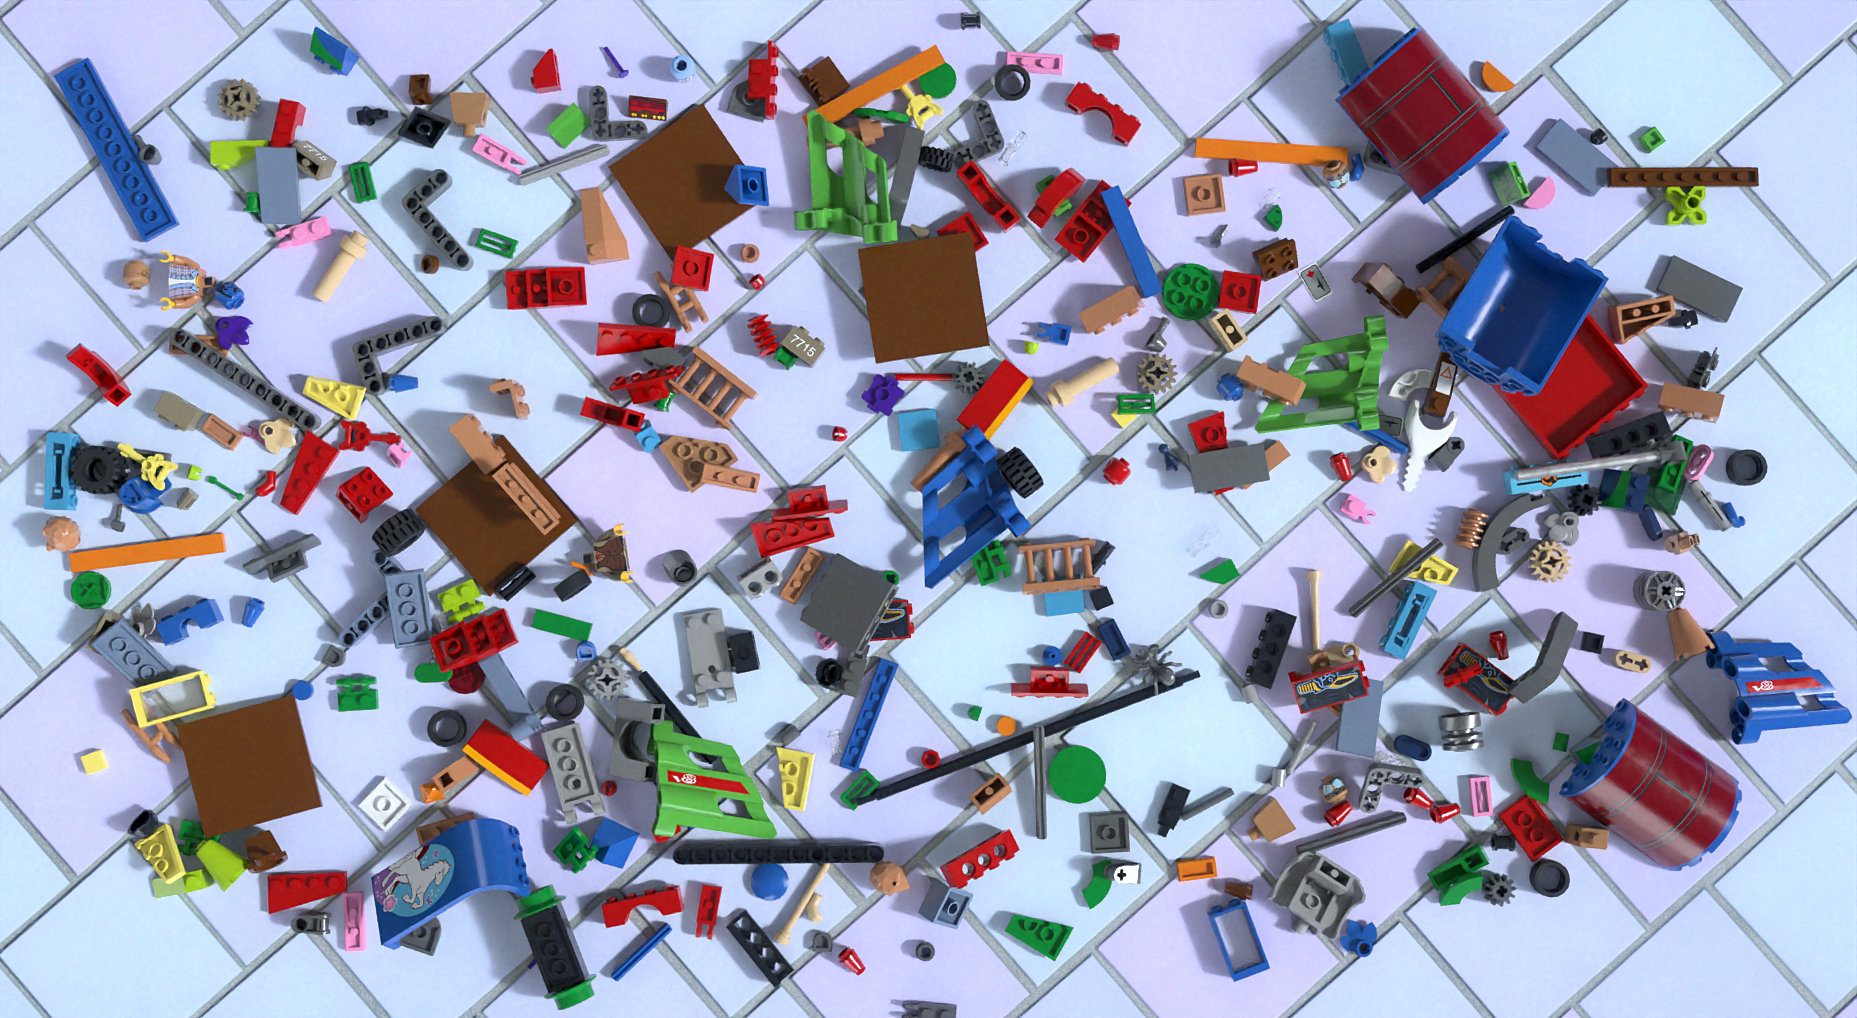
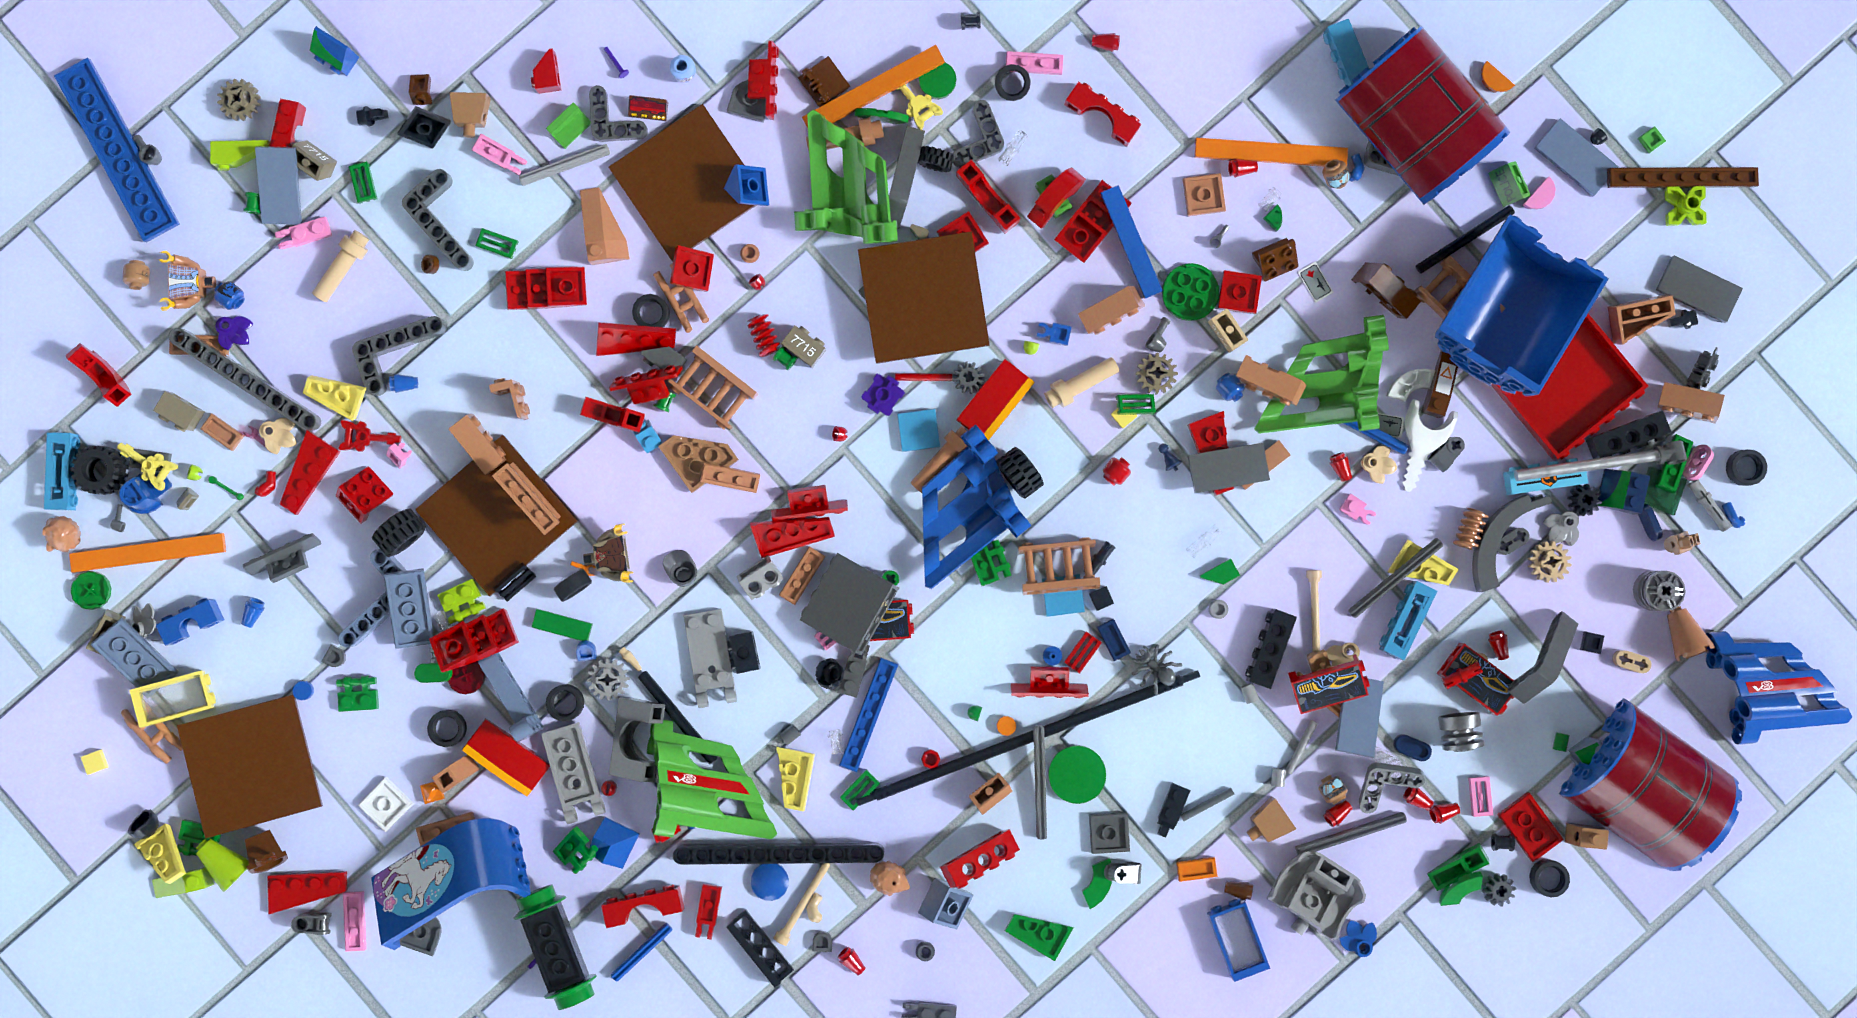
green tile [1510,759,1550,804] -> none

